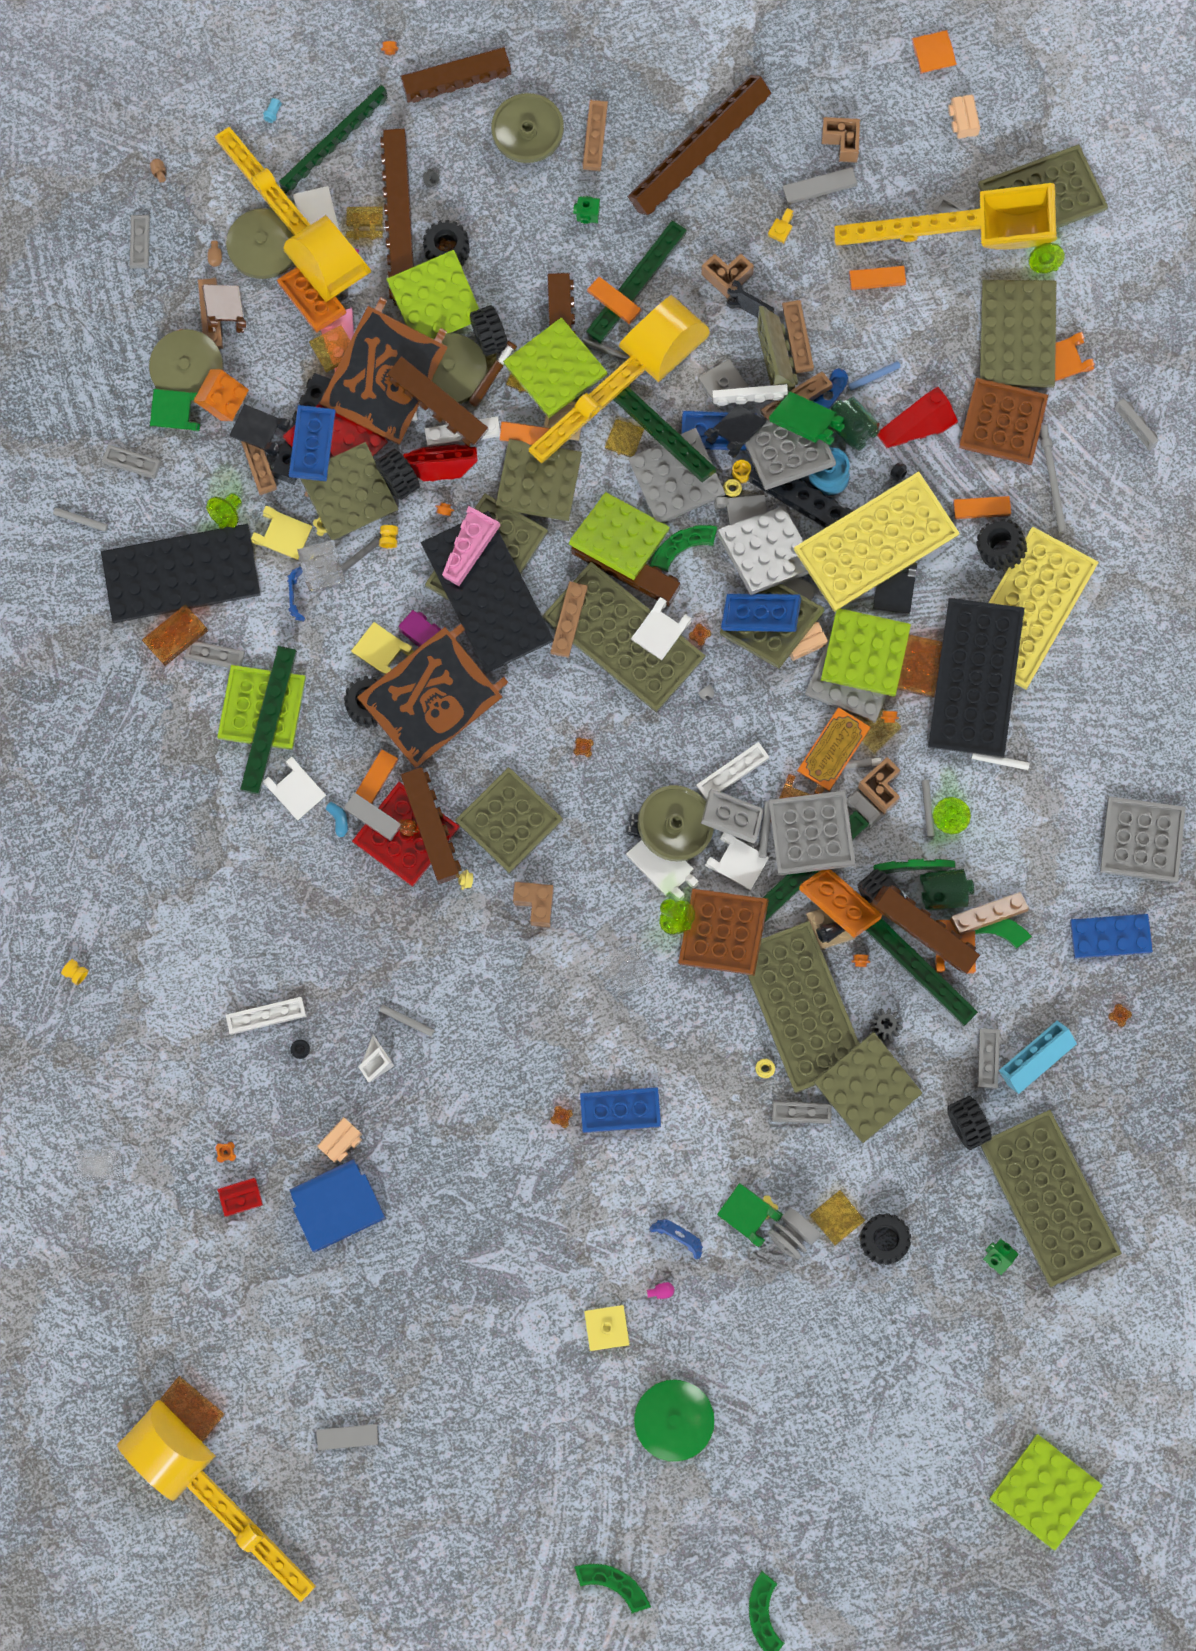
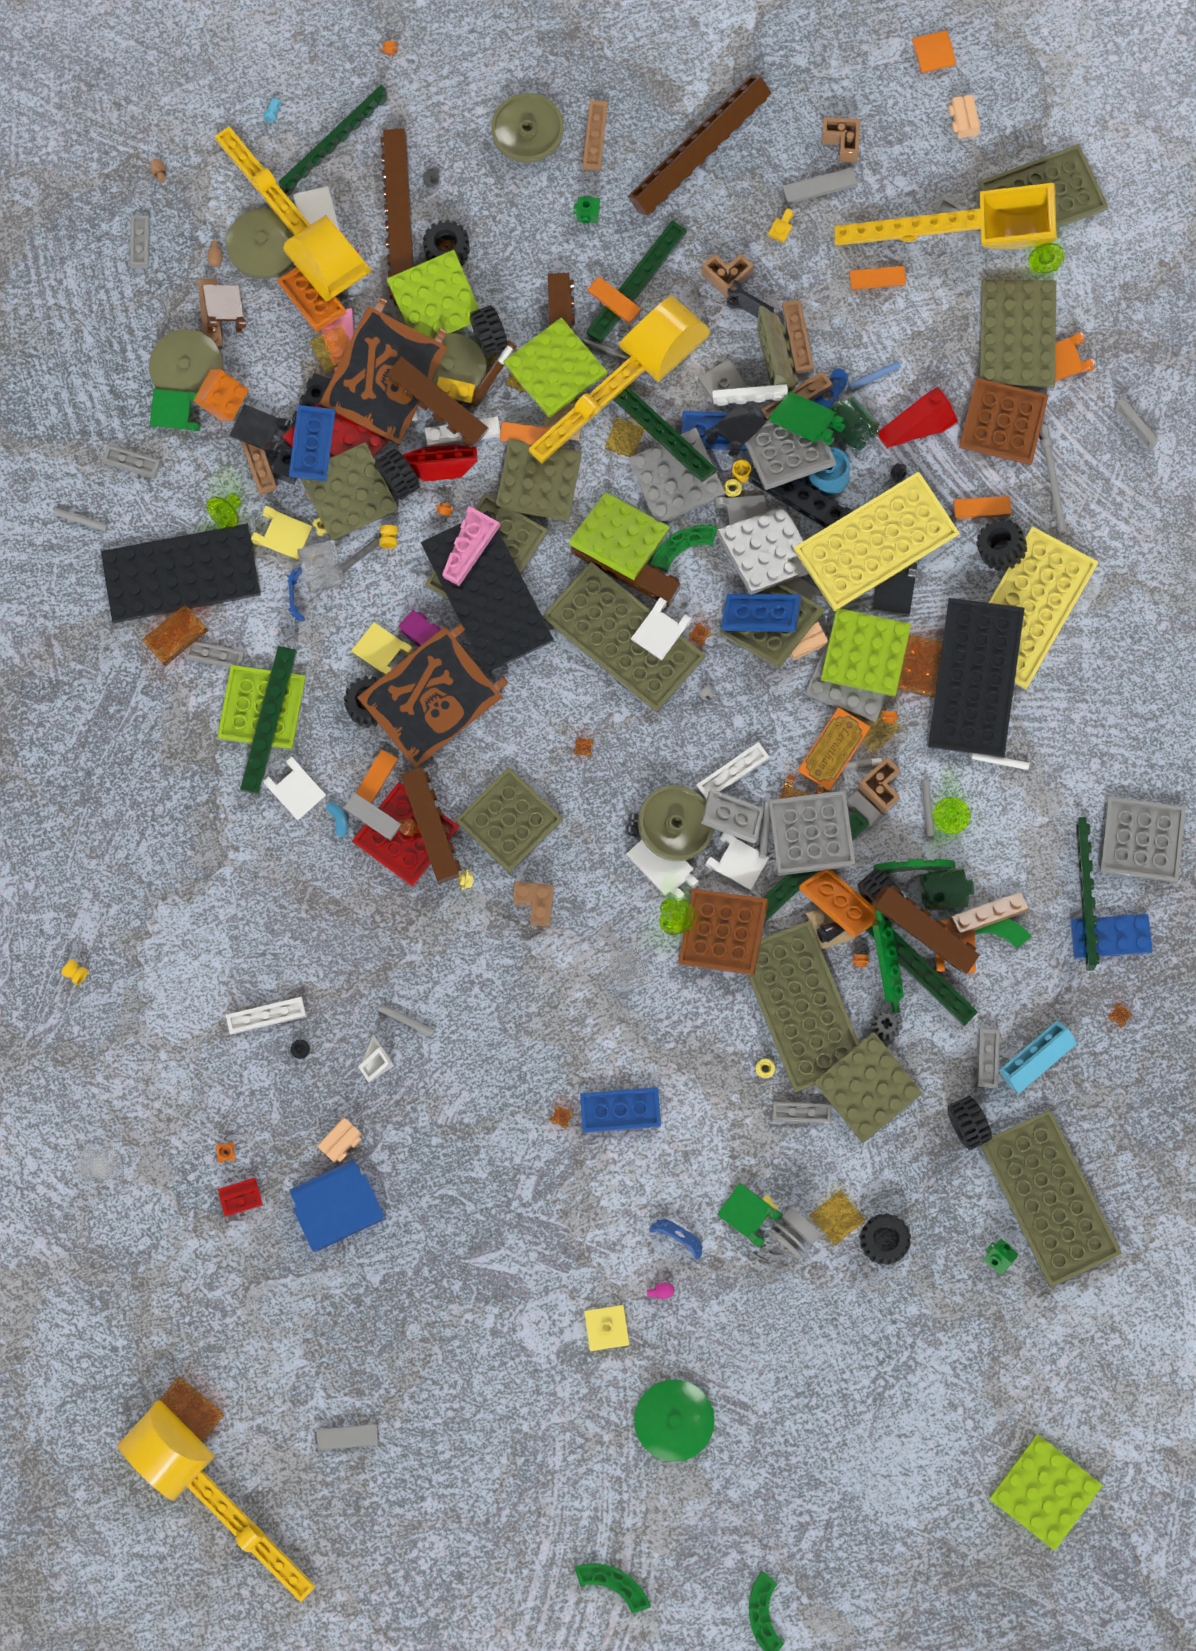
clear yellow plate [346,207,384,240] -> none
reddish brown brick [401,47,511,103] -> none
medium nougat plate [551,581,588,658] -> none
none -> yellow plate [437,376,476,403]
none -> green plate [872,910,904,1014]
none -> dark green plate [1076,817,1100,971]

